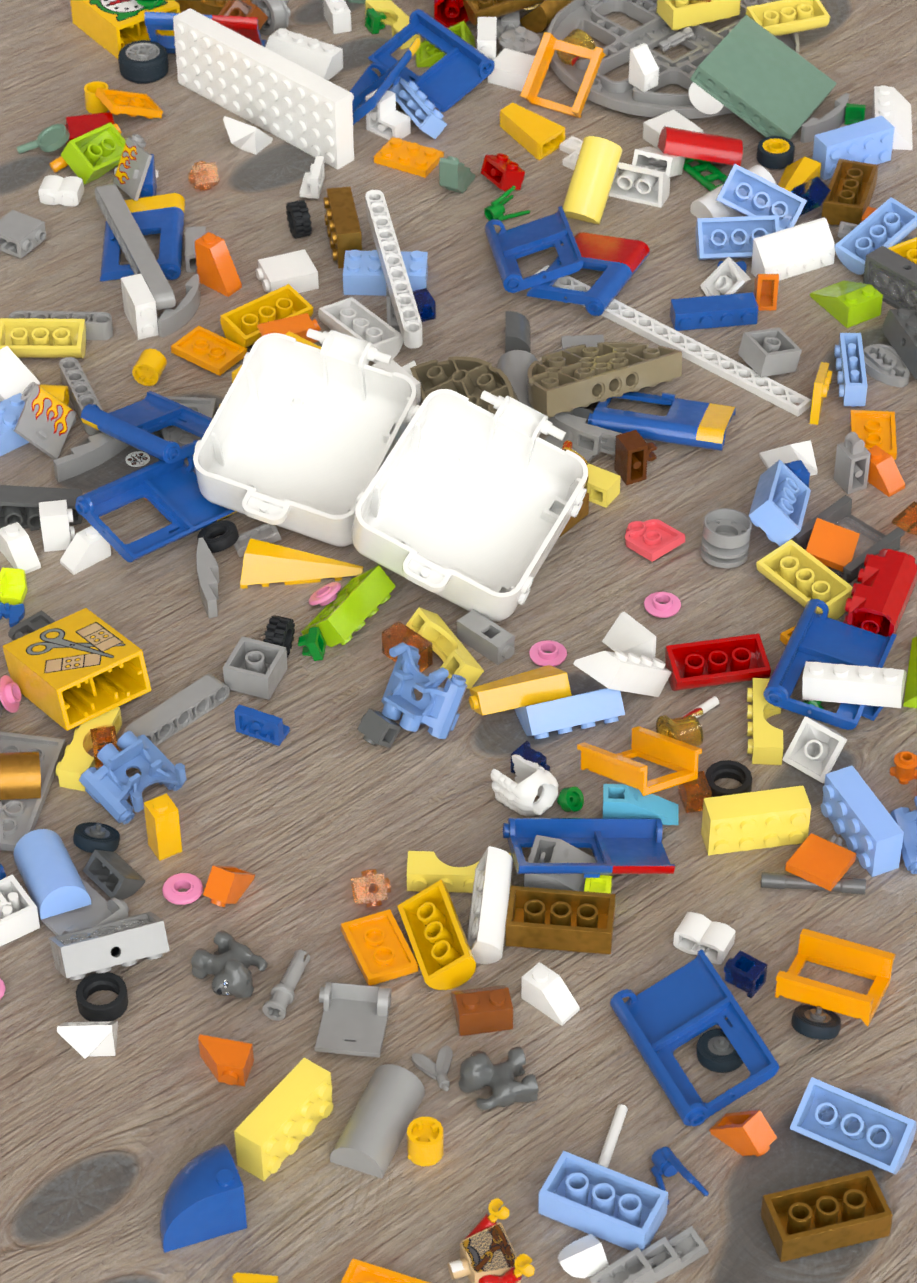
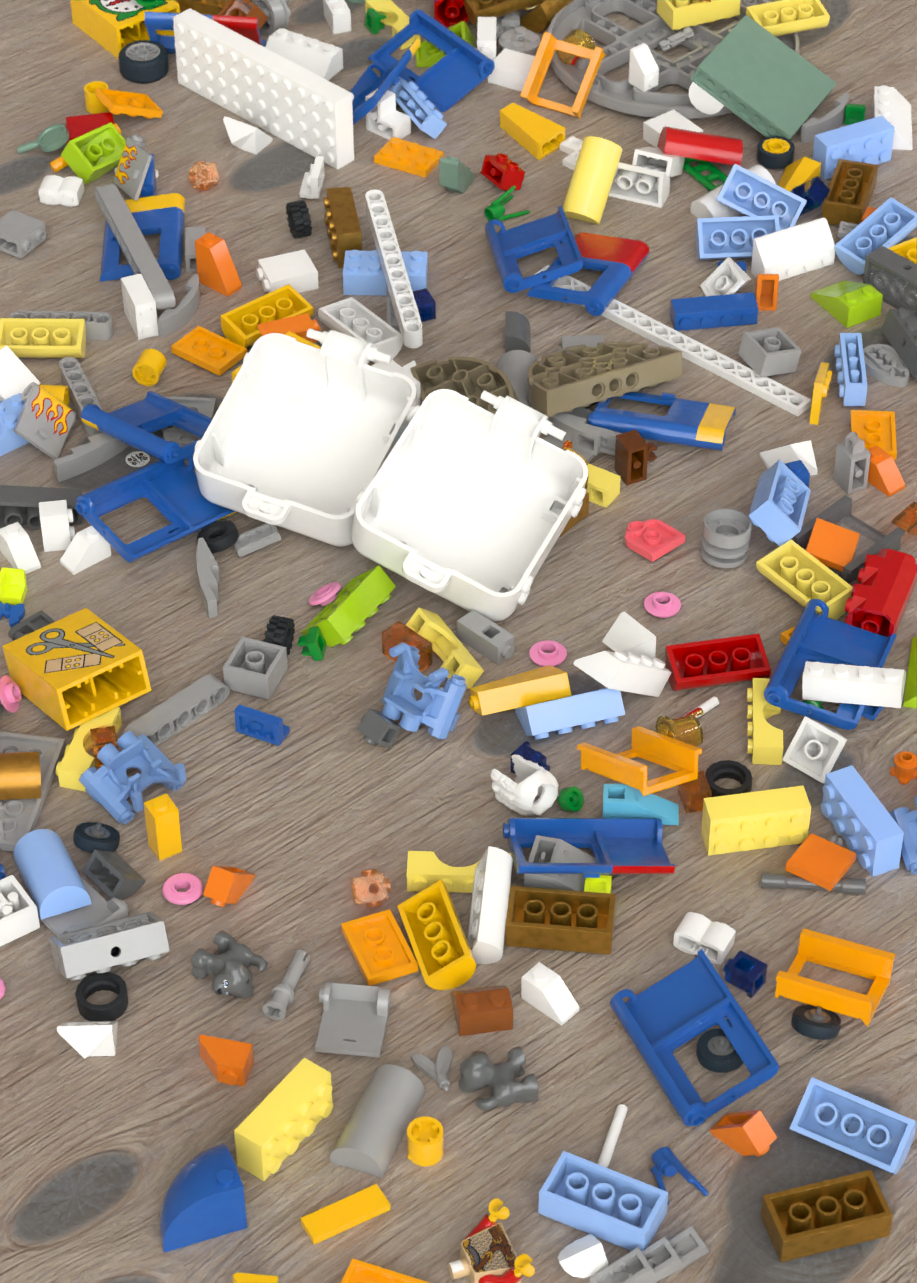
yellow wedge [240,538,364,589] -> none
none -> yellow tile [300,1184,390,1245]

